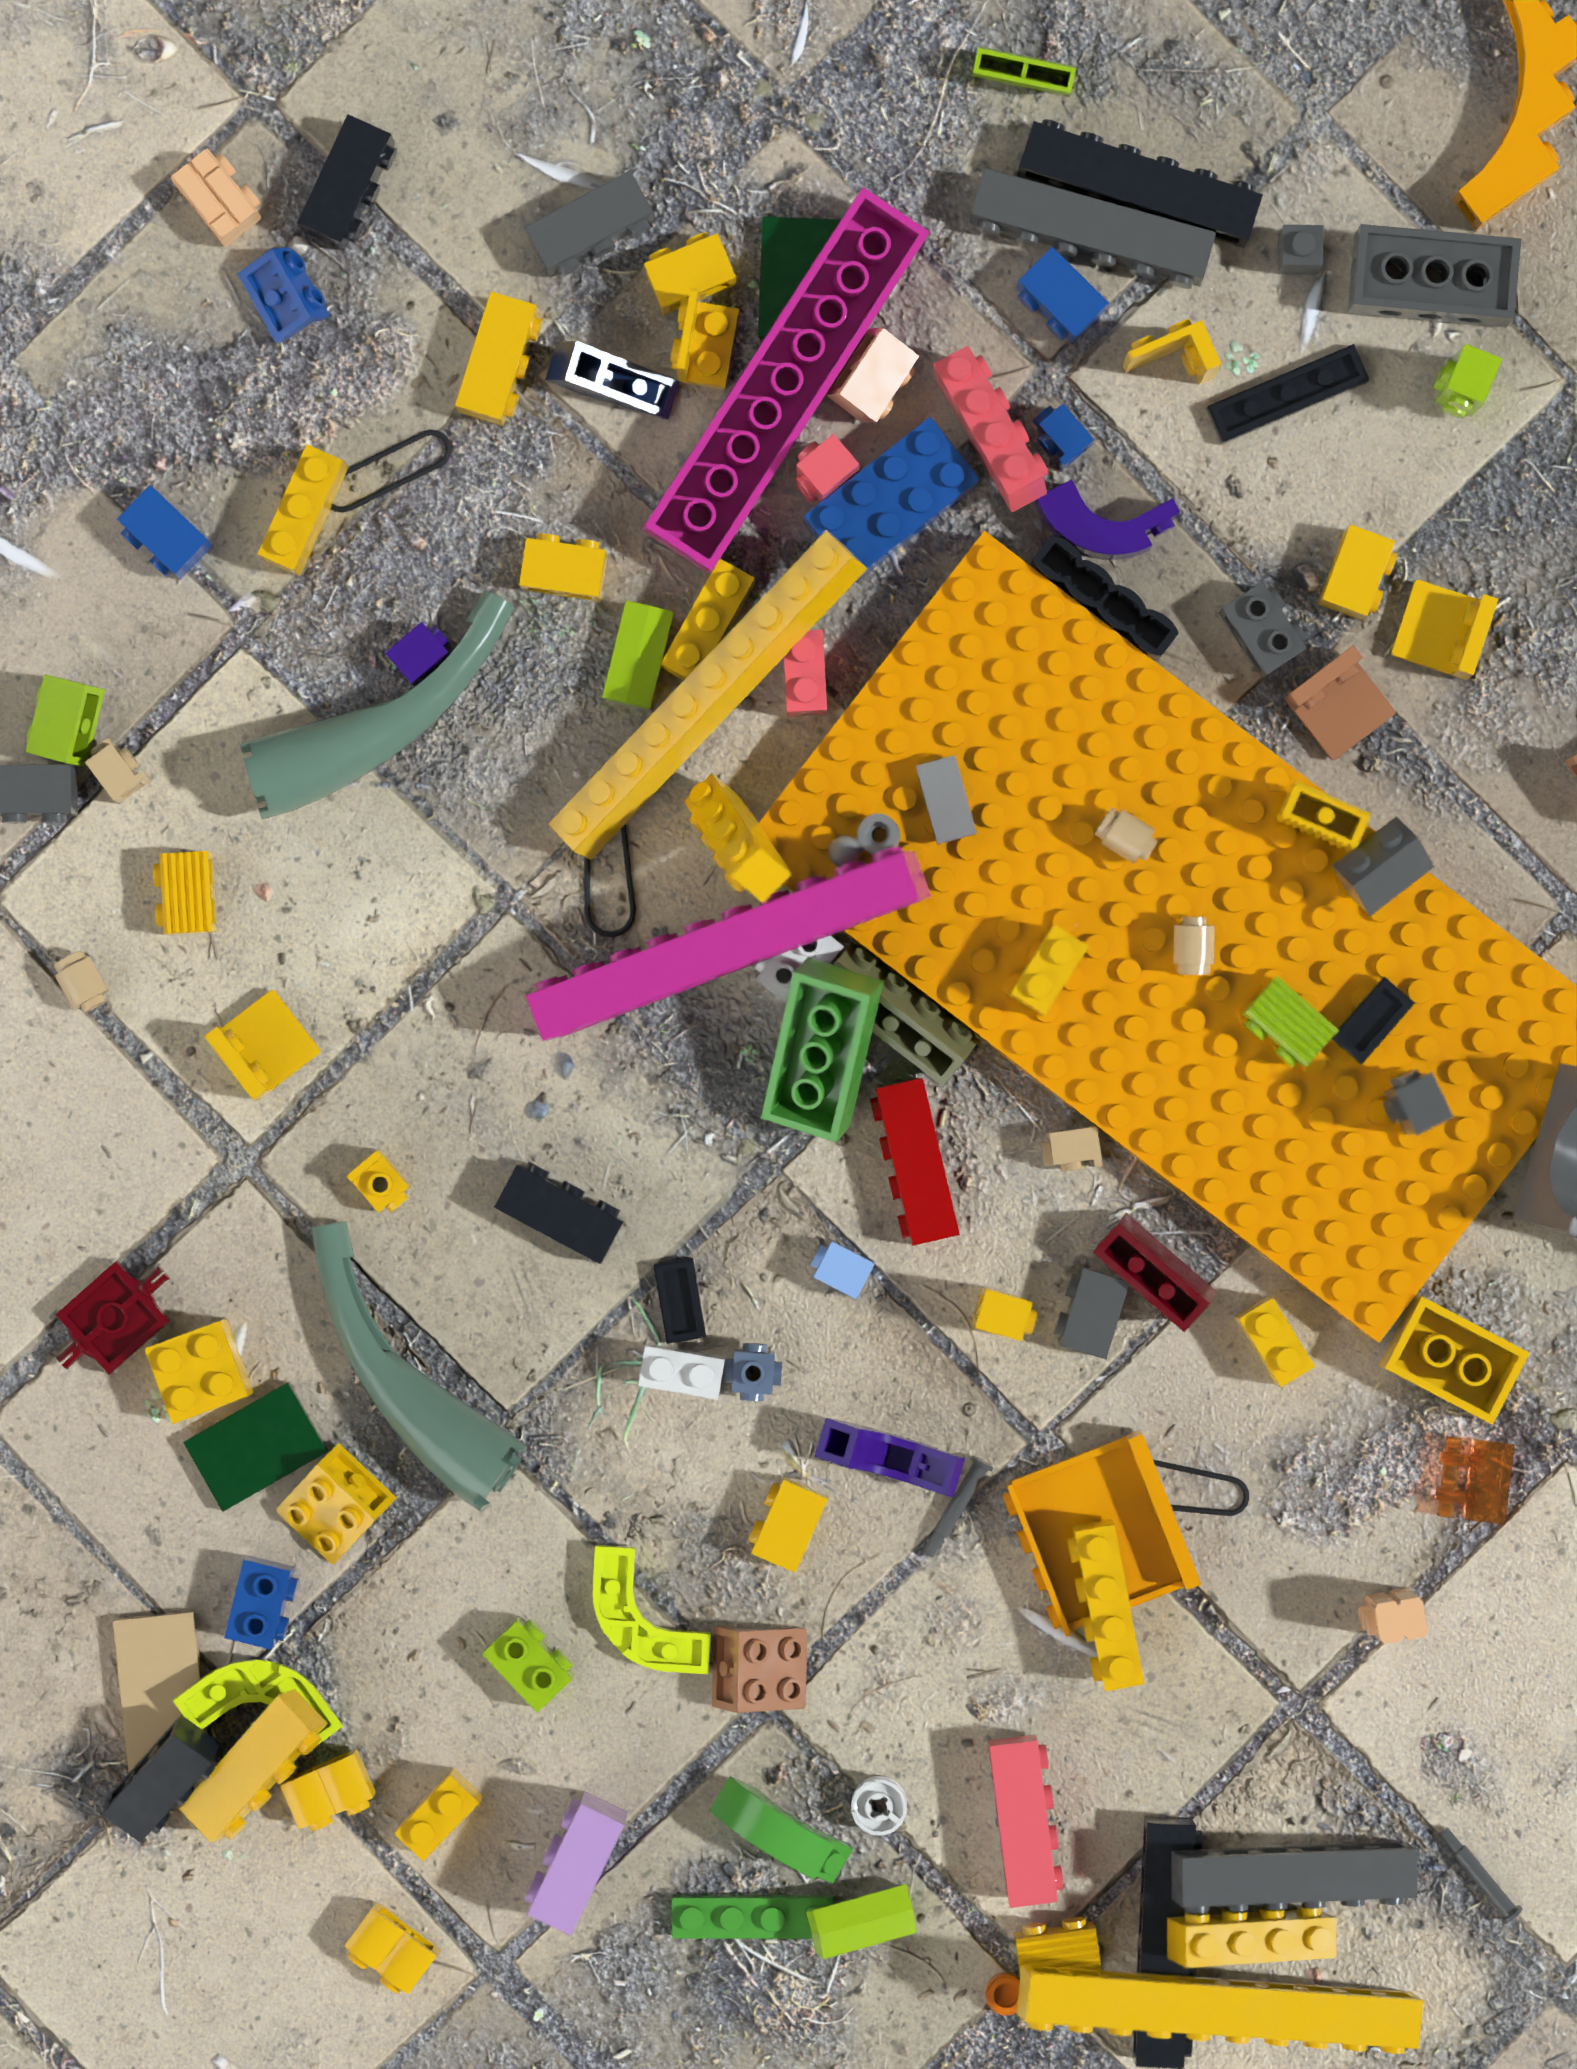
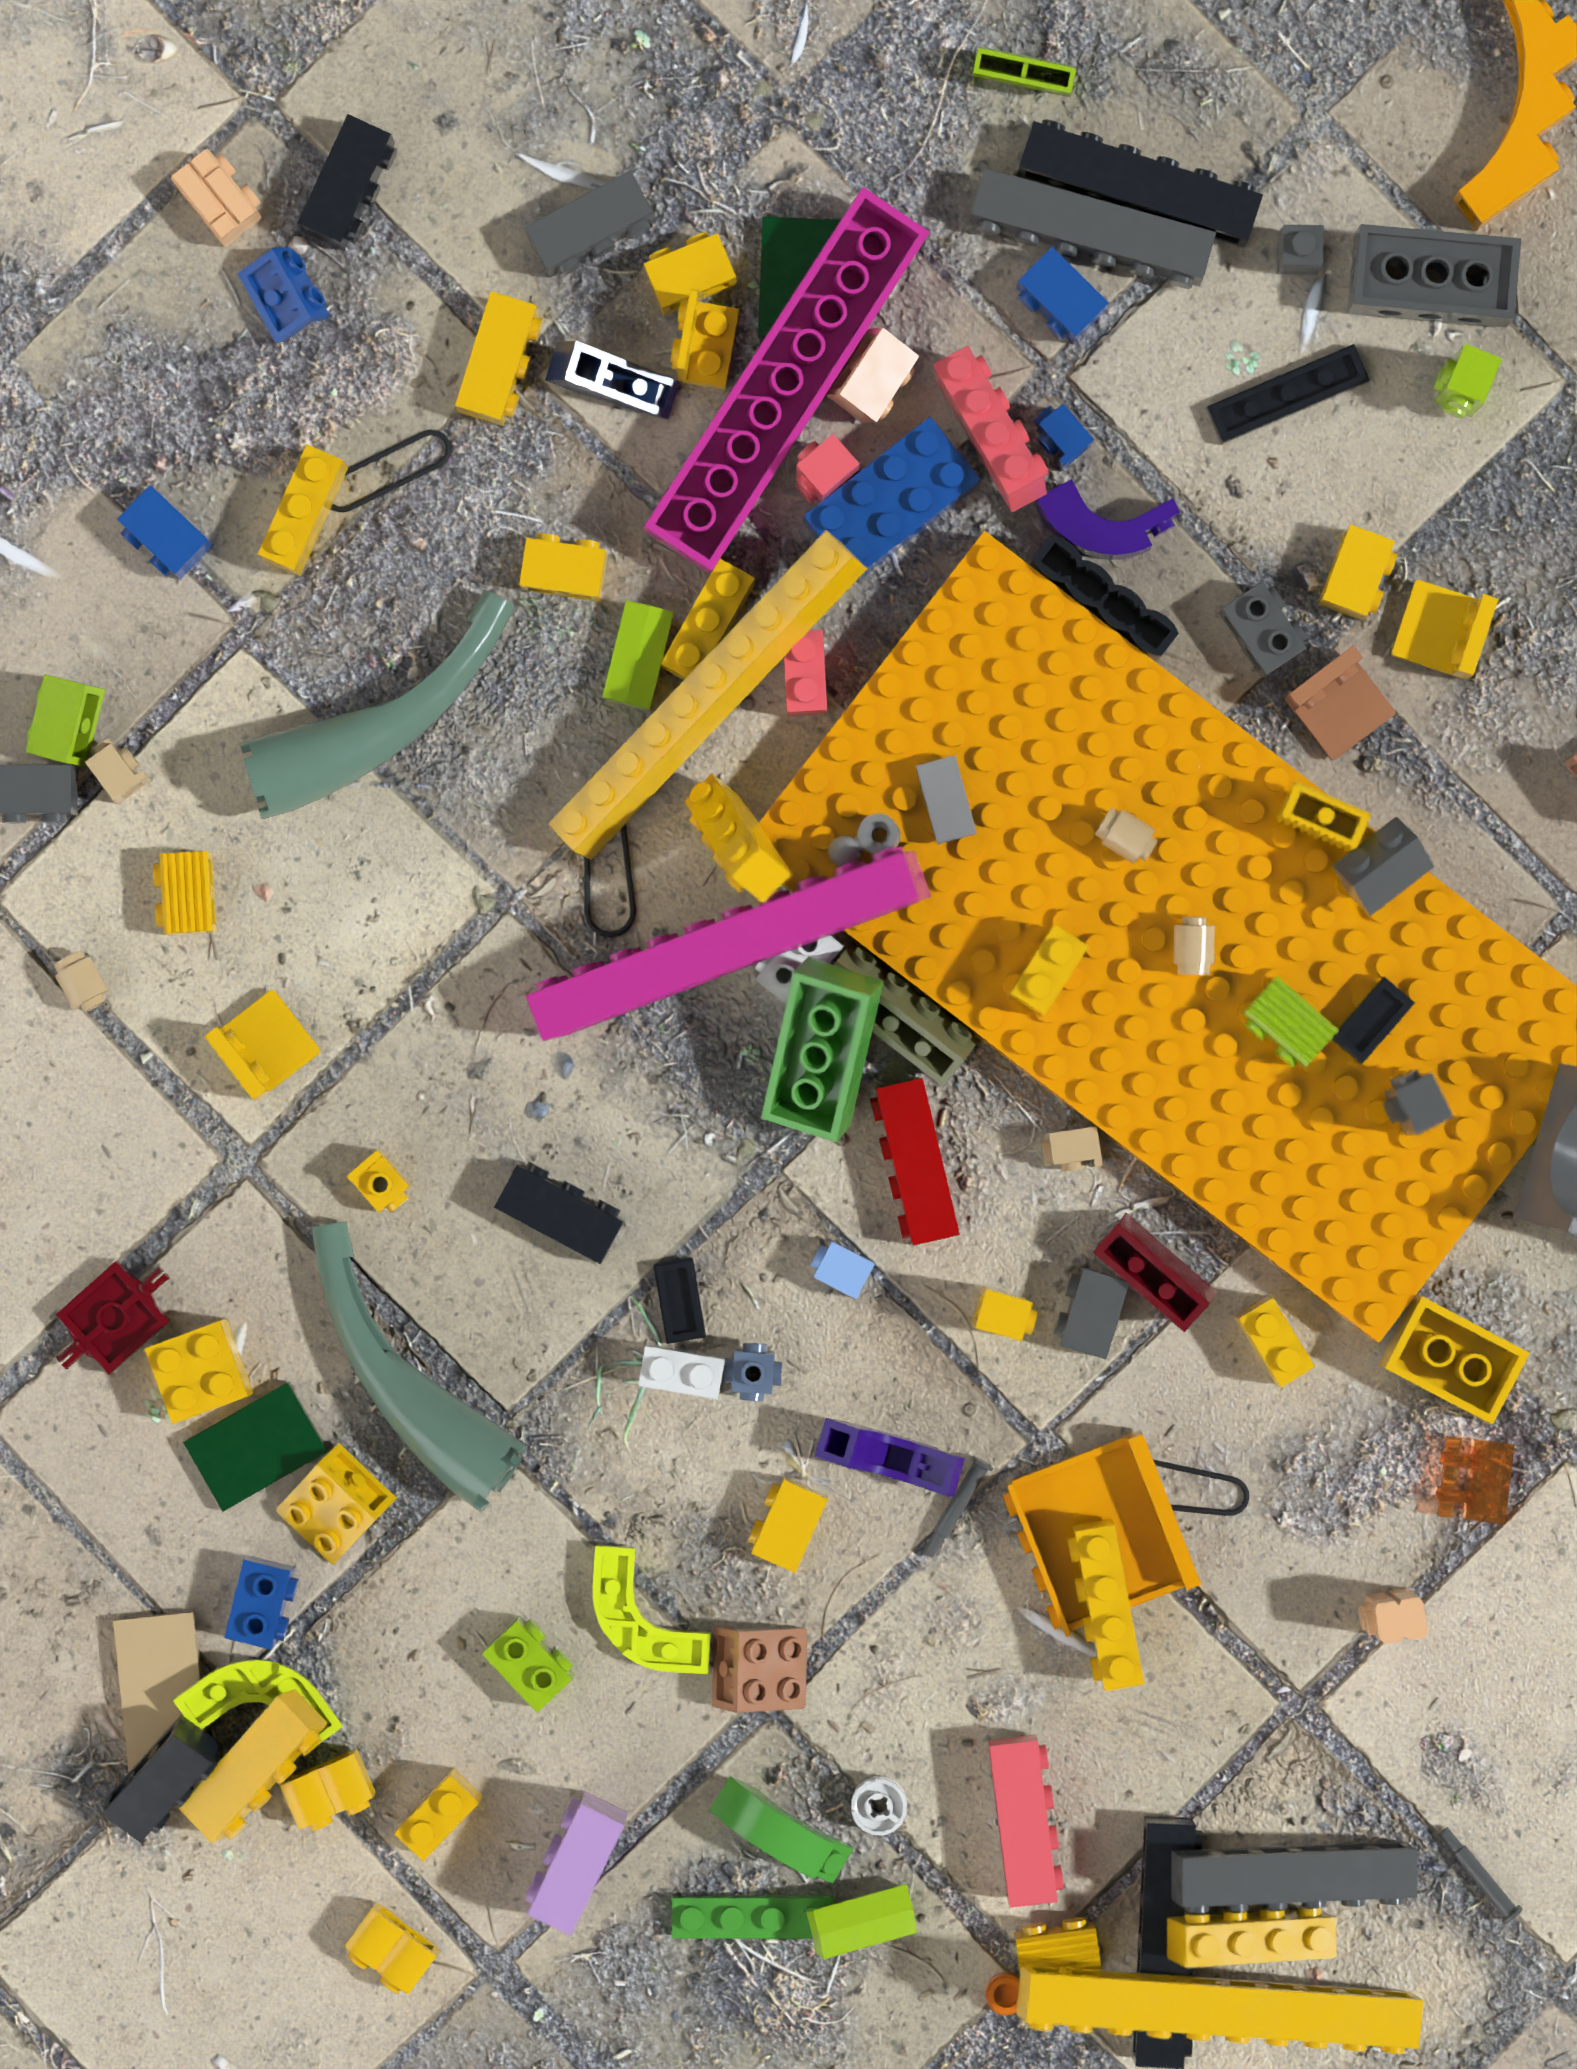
dark purple brick [386,622,450,687] -> none
yellow bracket [1122,319,1221,384] -> none

